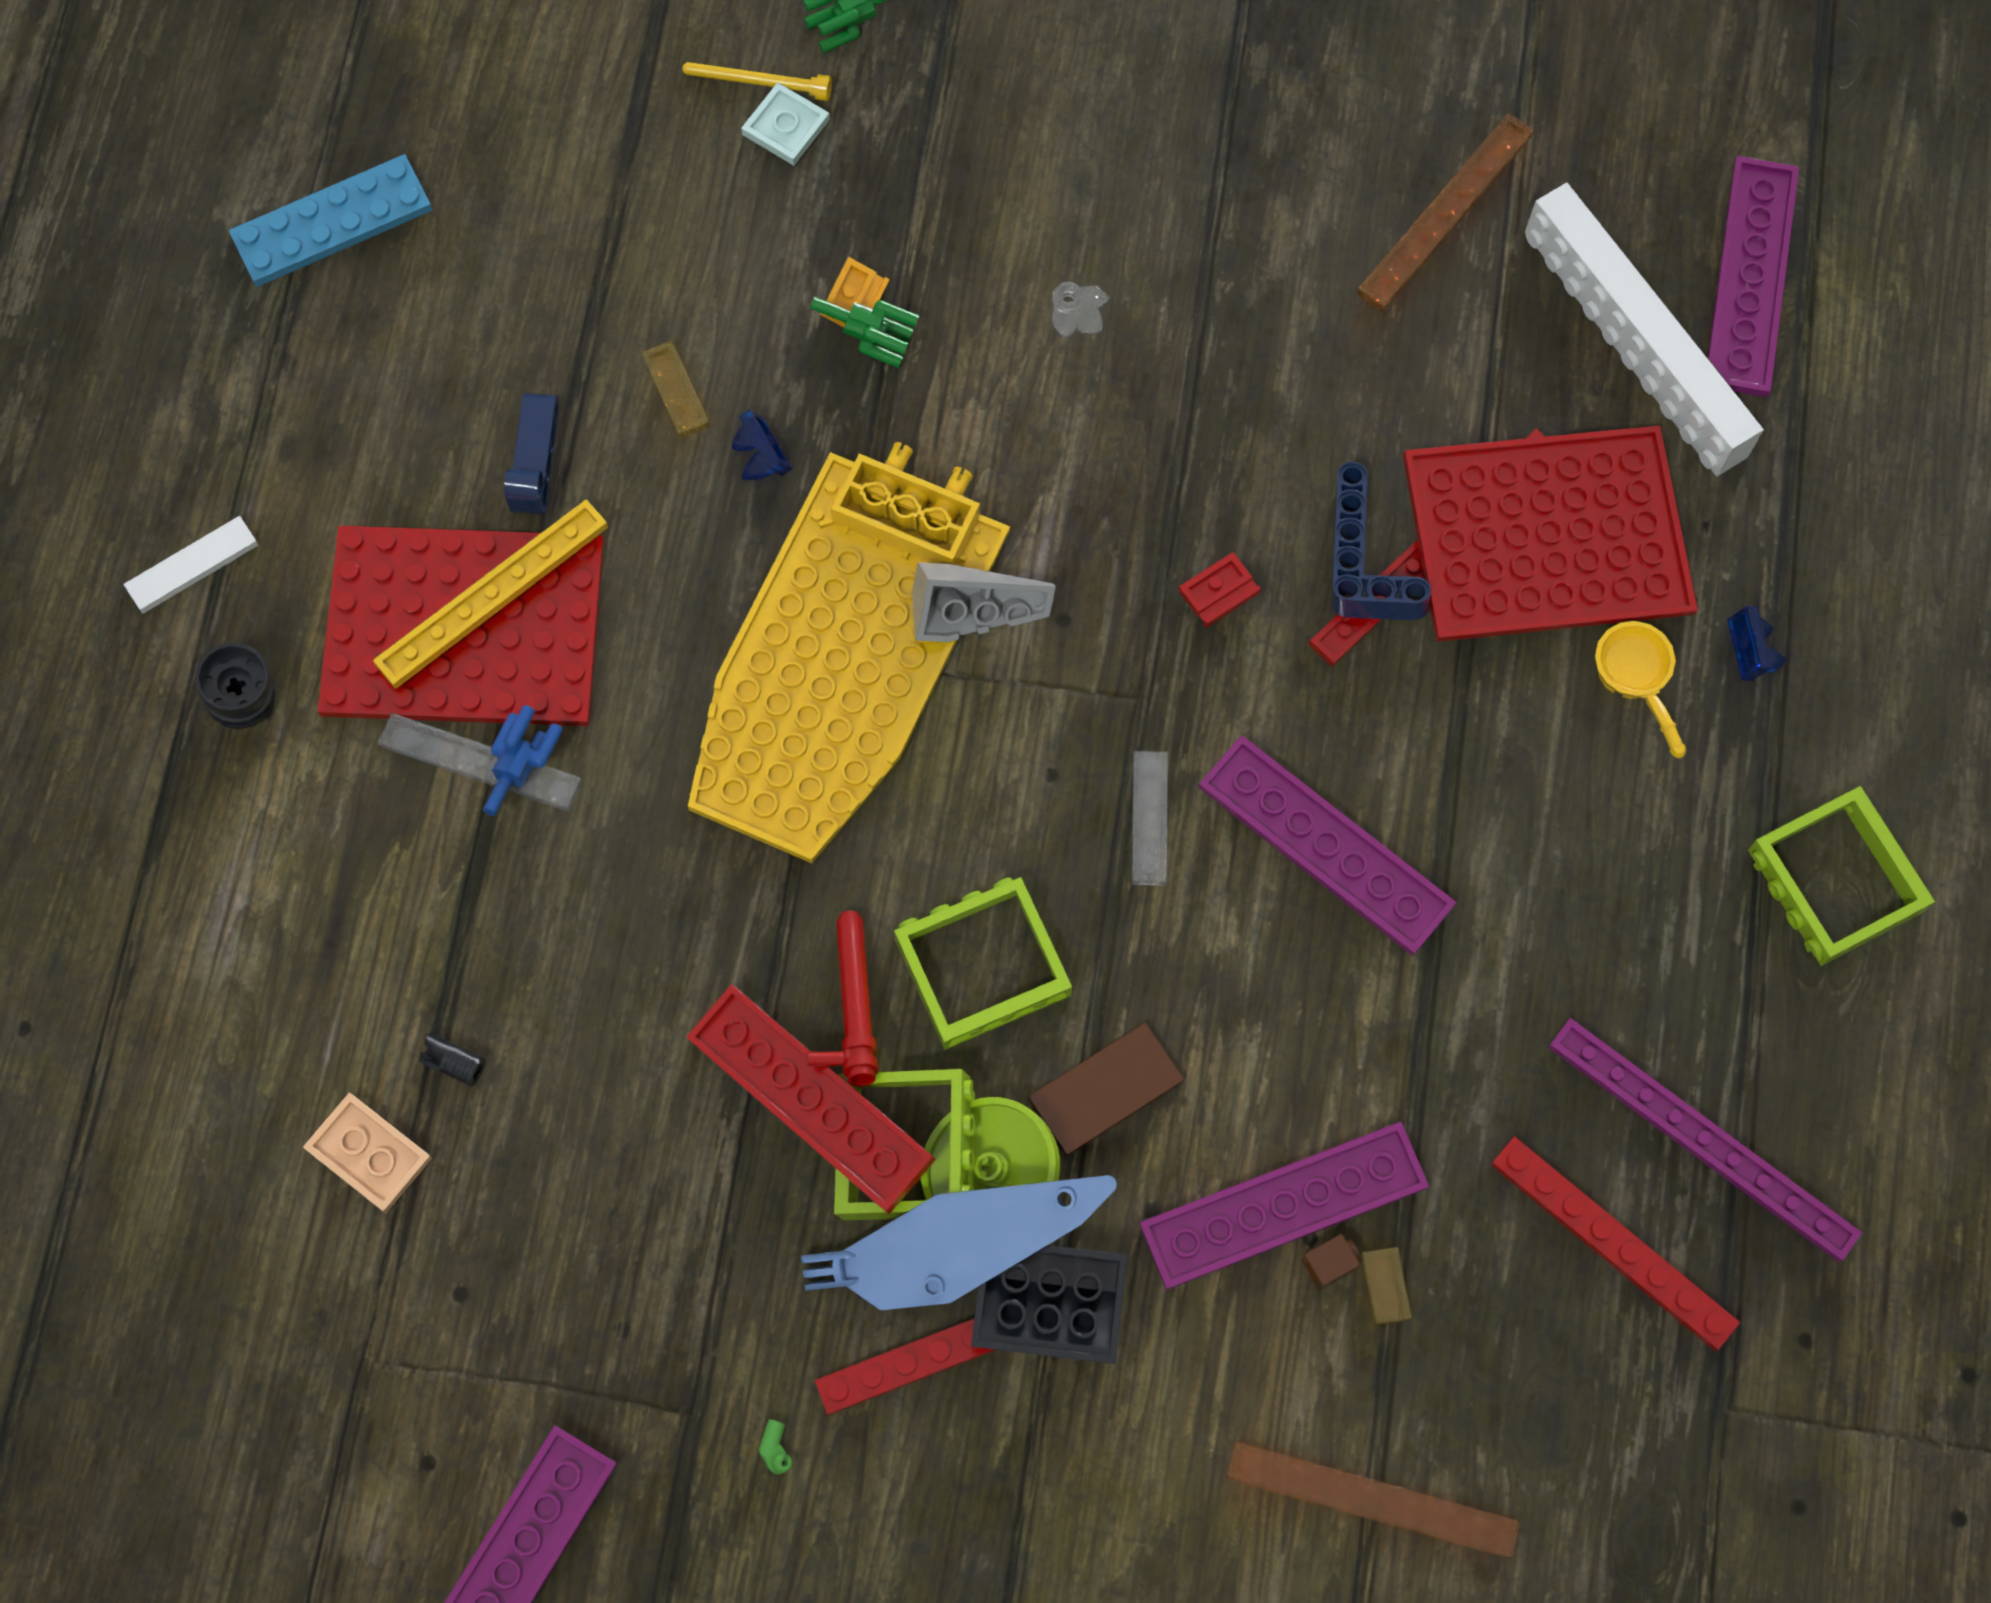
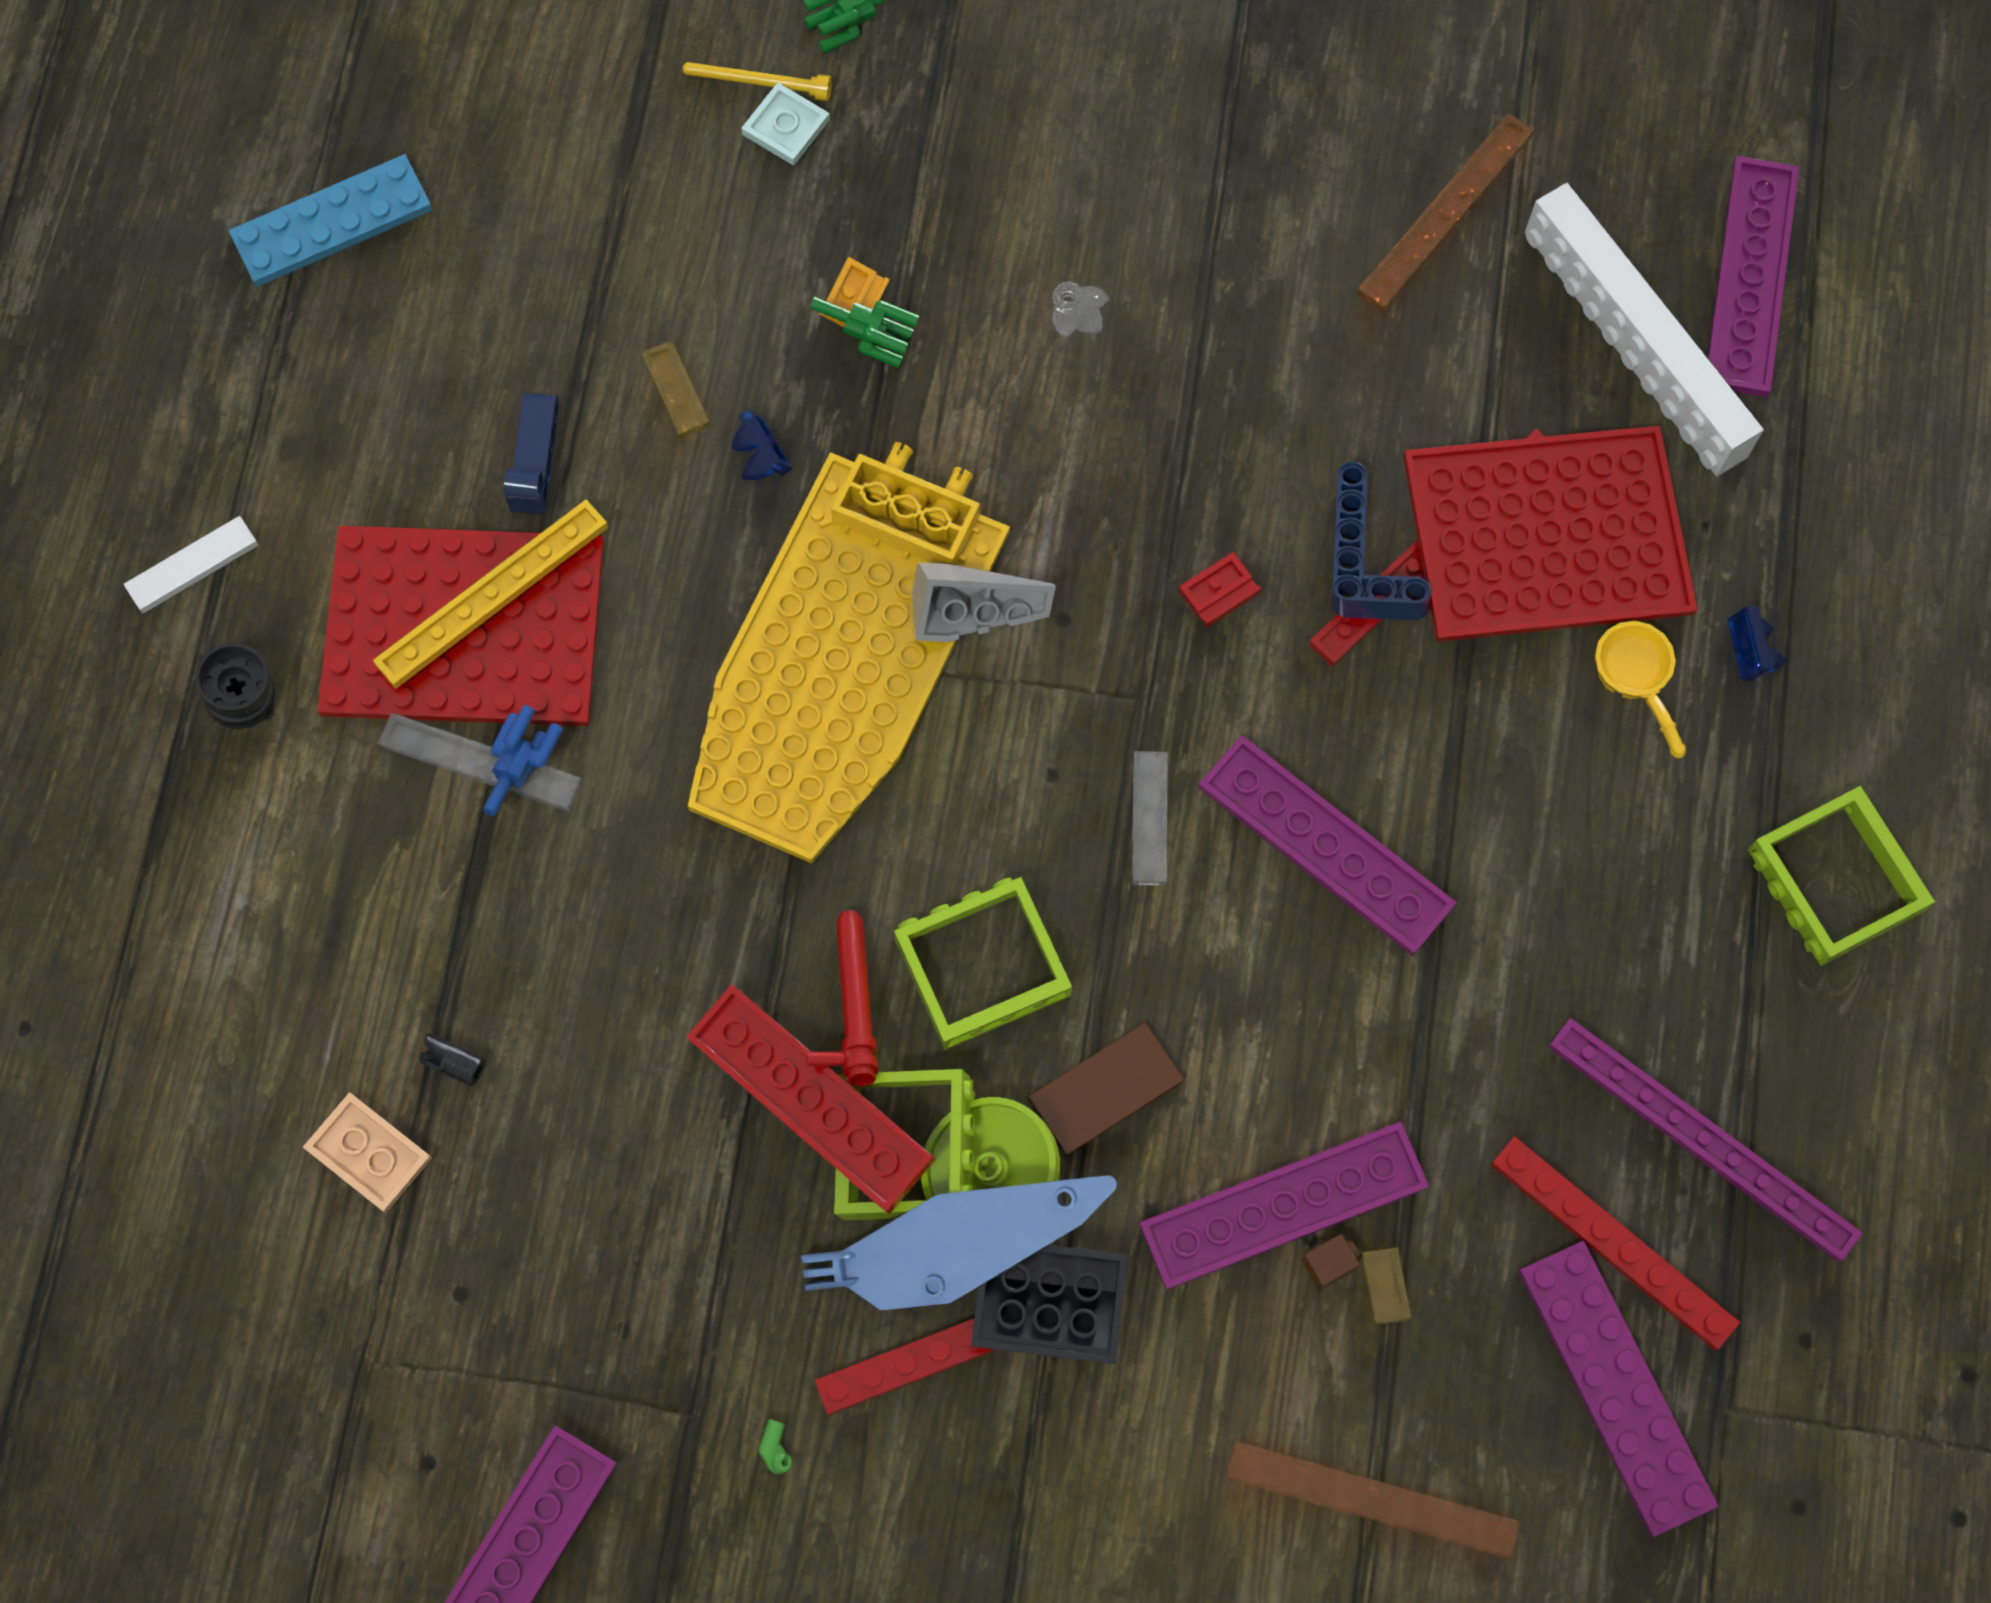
none -> magenta plate [1518,1241,1719,1538]

